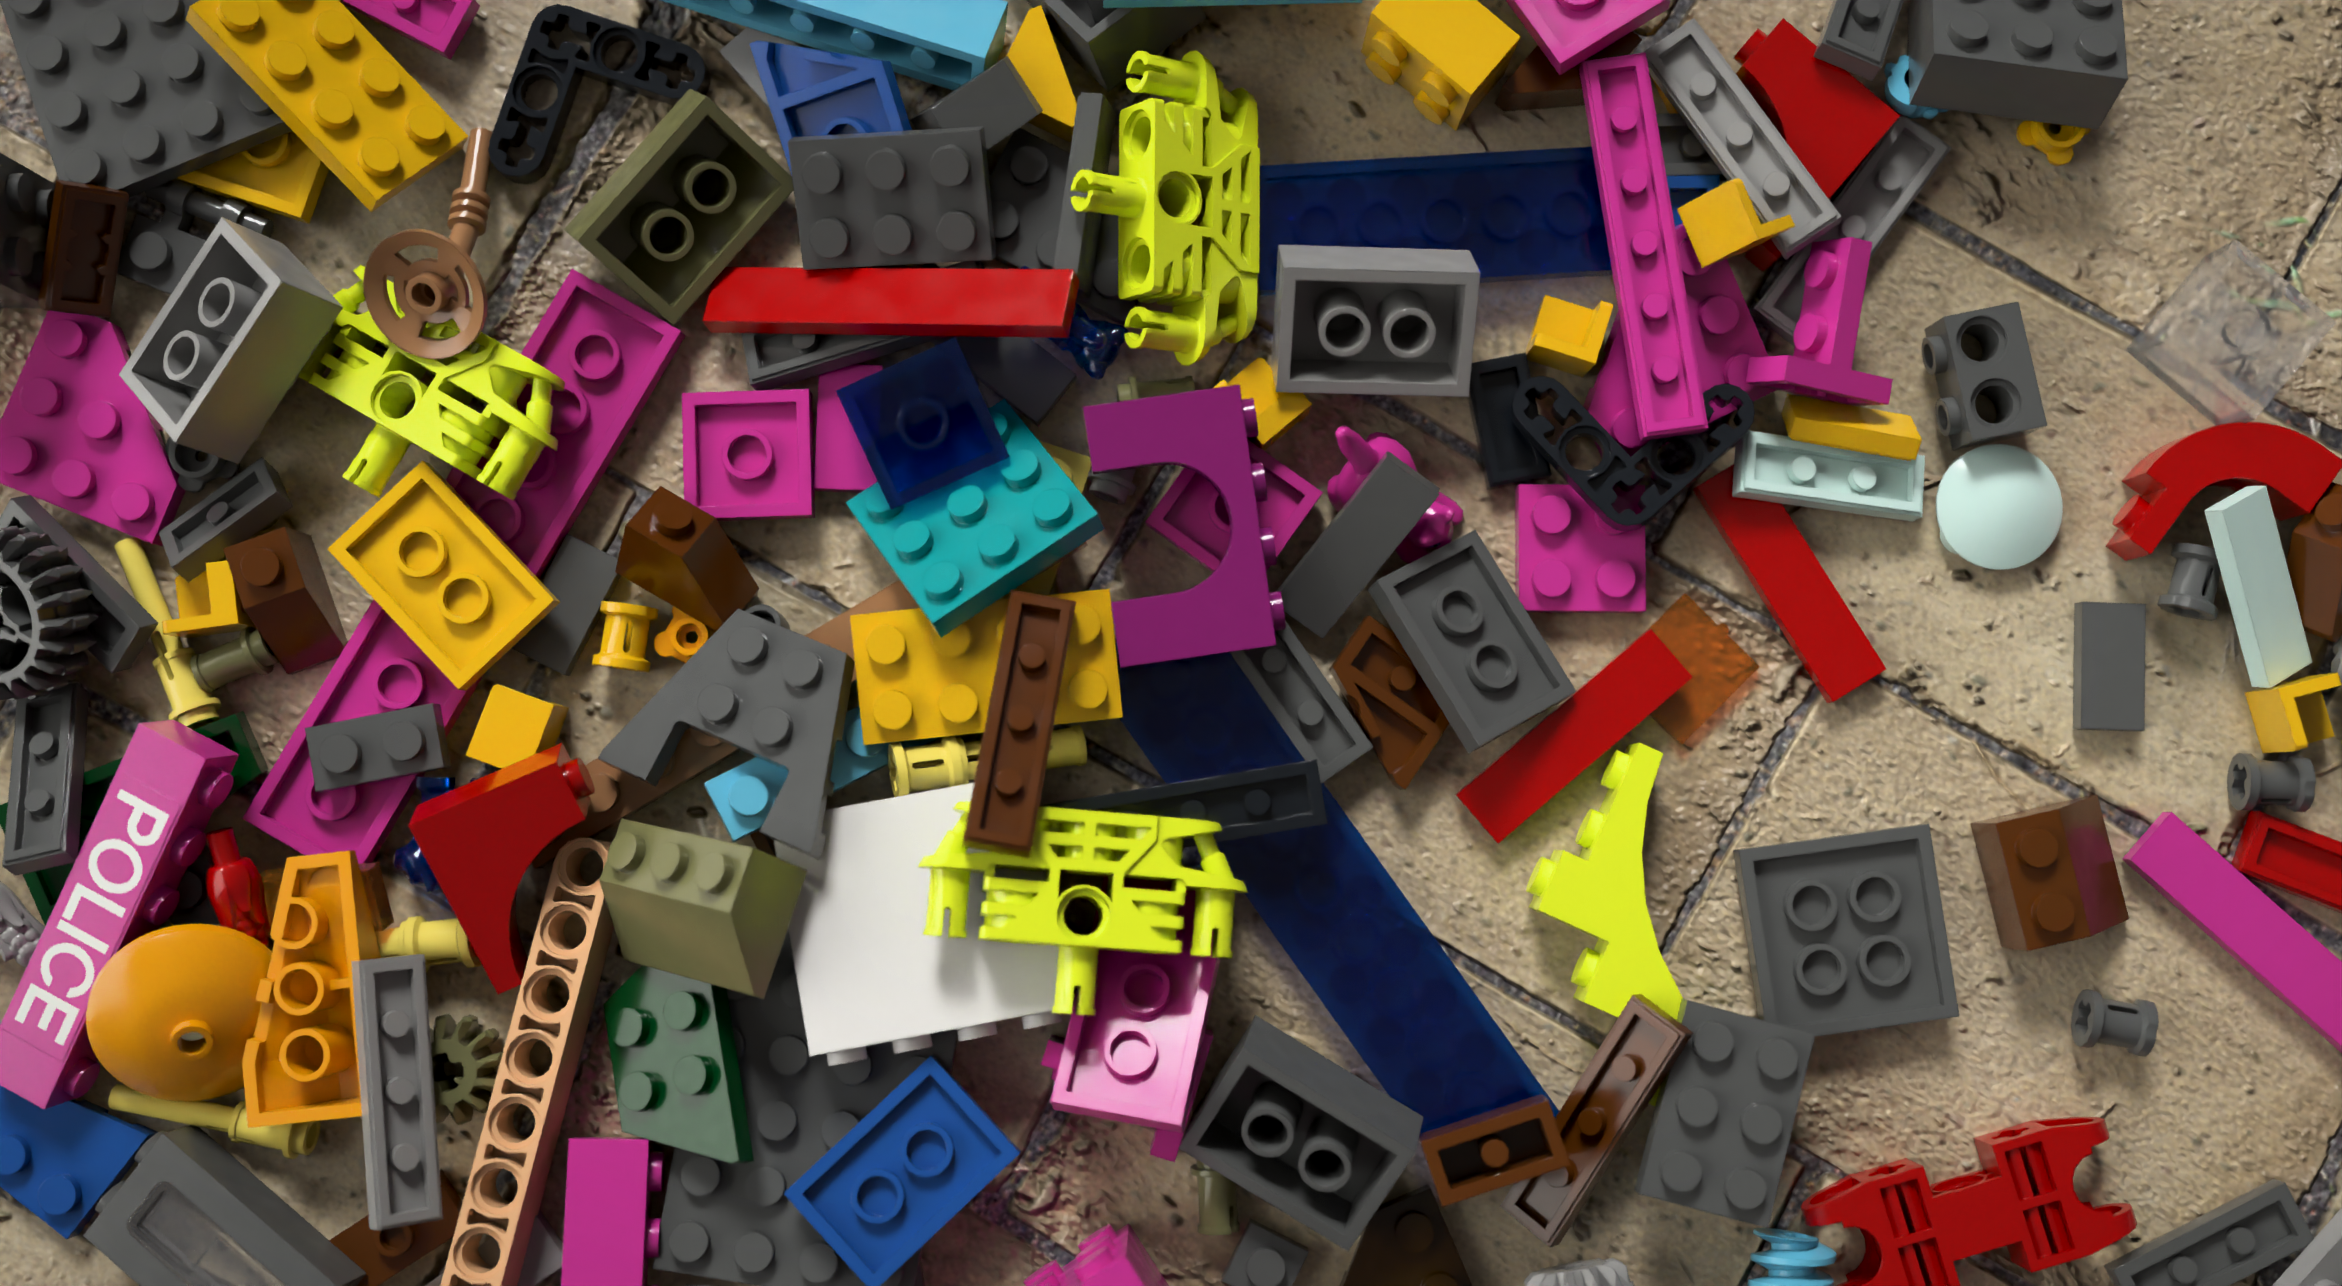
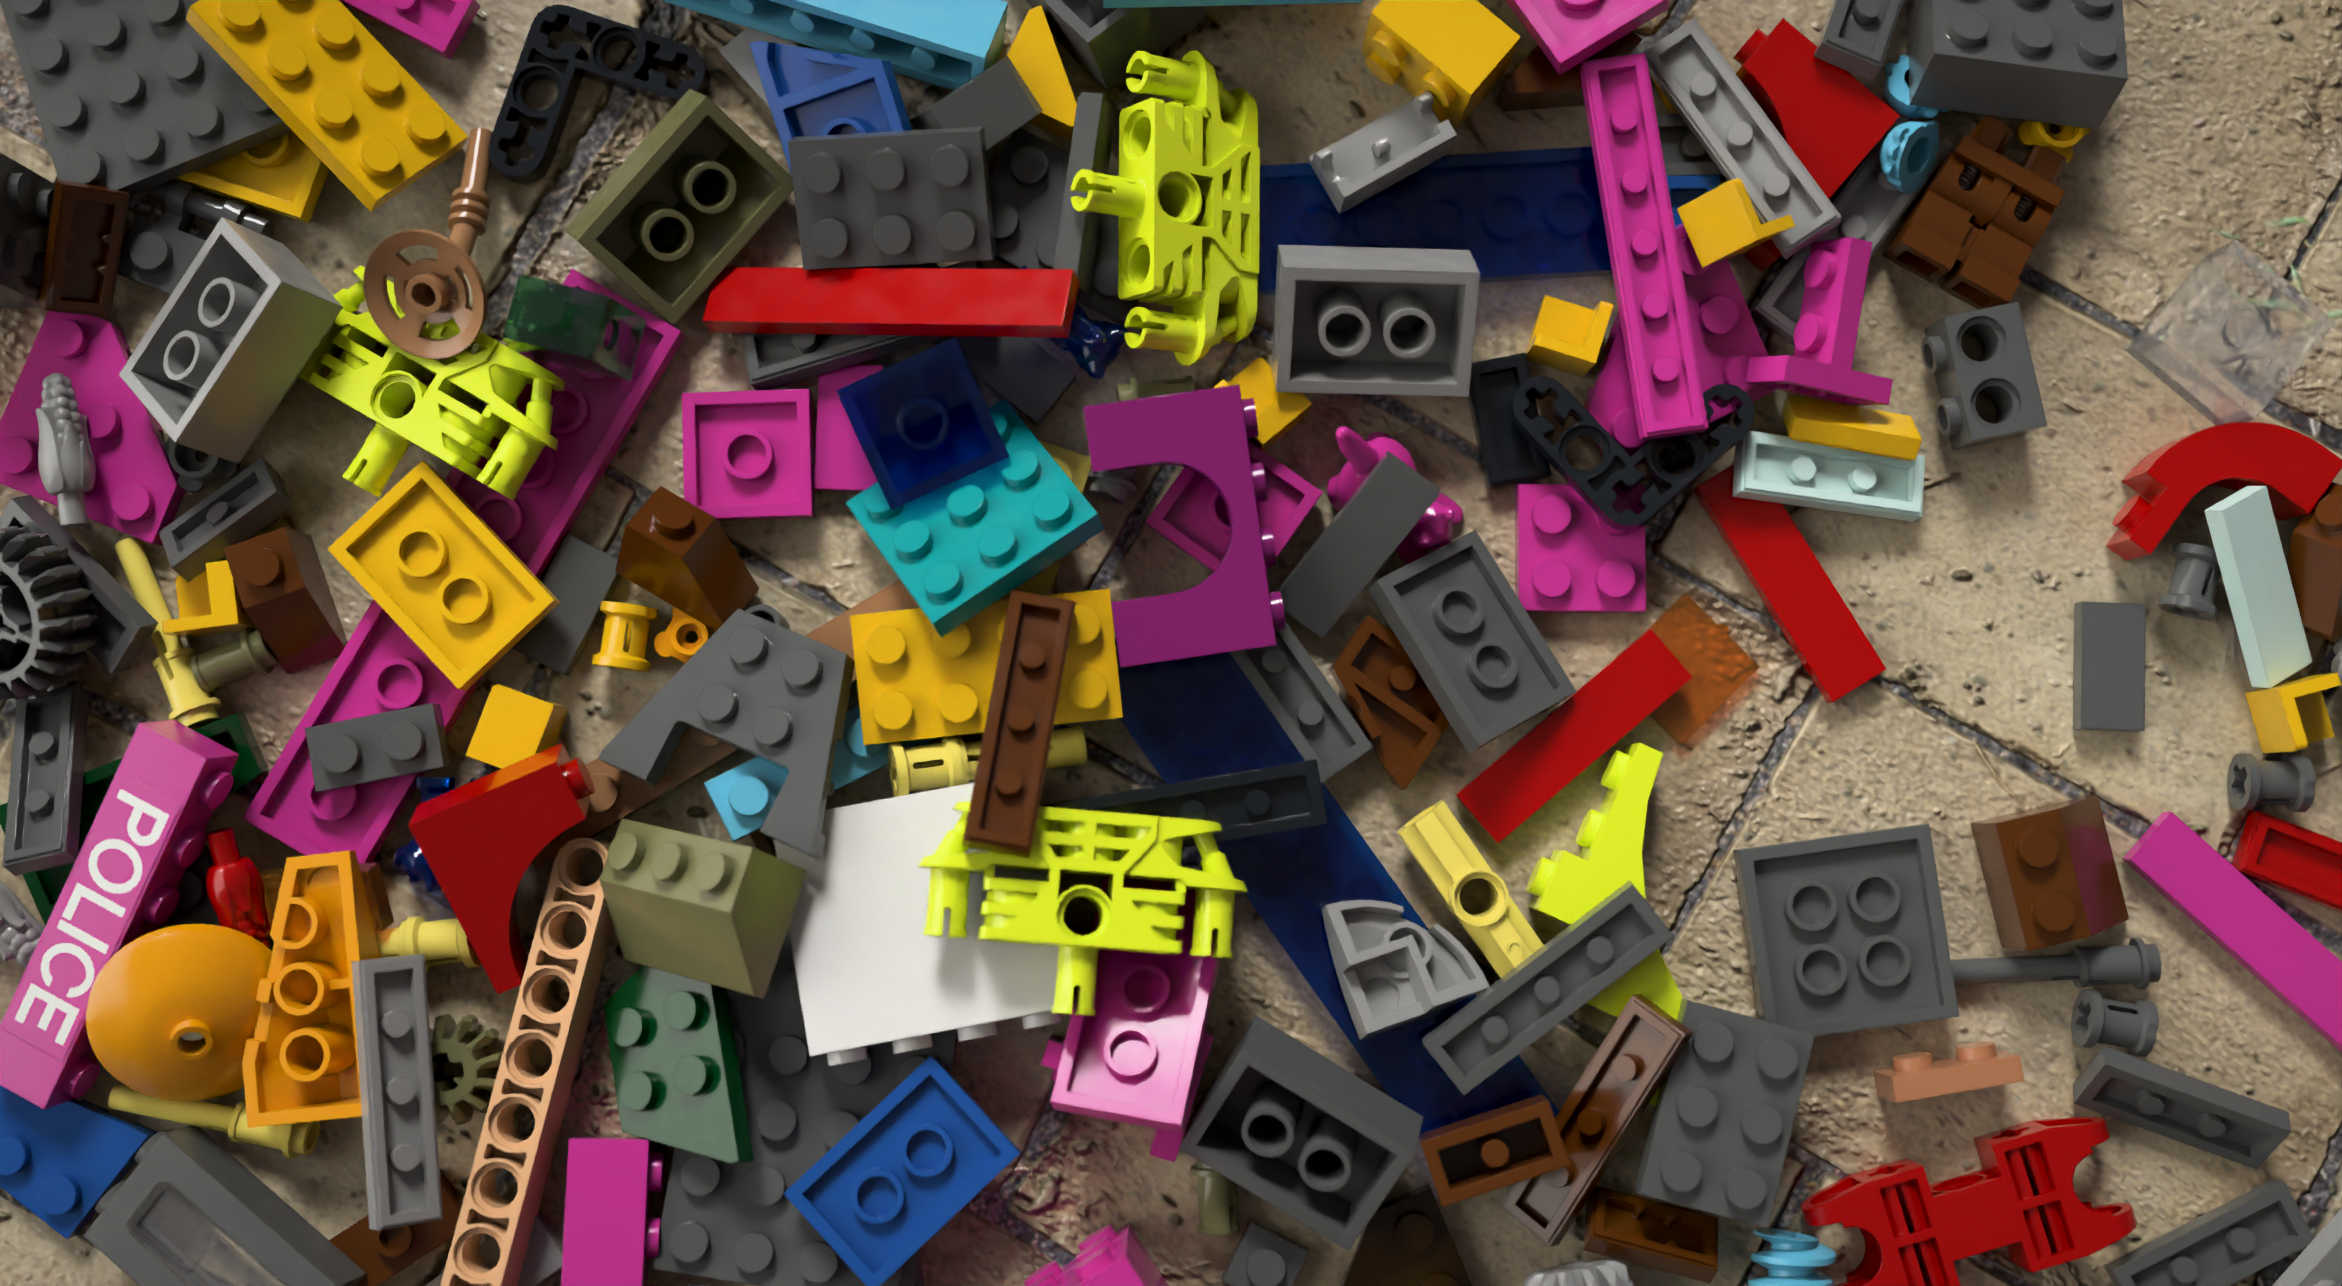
light aqua dish [1935,444,2063,570] -> none
none -> light grey piece [35,373,96,527]
none -> clear green torso [503,275,646,382]
none -> light grey hinge [1308,91,1457,215]
none -> light grey brick [1322,900,1490,1040]
none -> light yellow piece [1396,800,1544,979]
none -> dark grey plate [1422,880,1674,1095]
none -> reddish brown plate [1584,1186,1718,1284]
none -> nougat plate [1873,1041,2025,1103]
none -> medium azure animal [1879,121,1939,195]
none -> reddish brown hips [1882,115,2066,310]
none -> dark grey pin [1951,938,2161,990]
none -> dark grey plate [2073,1046,2291,1170]

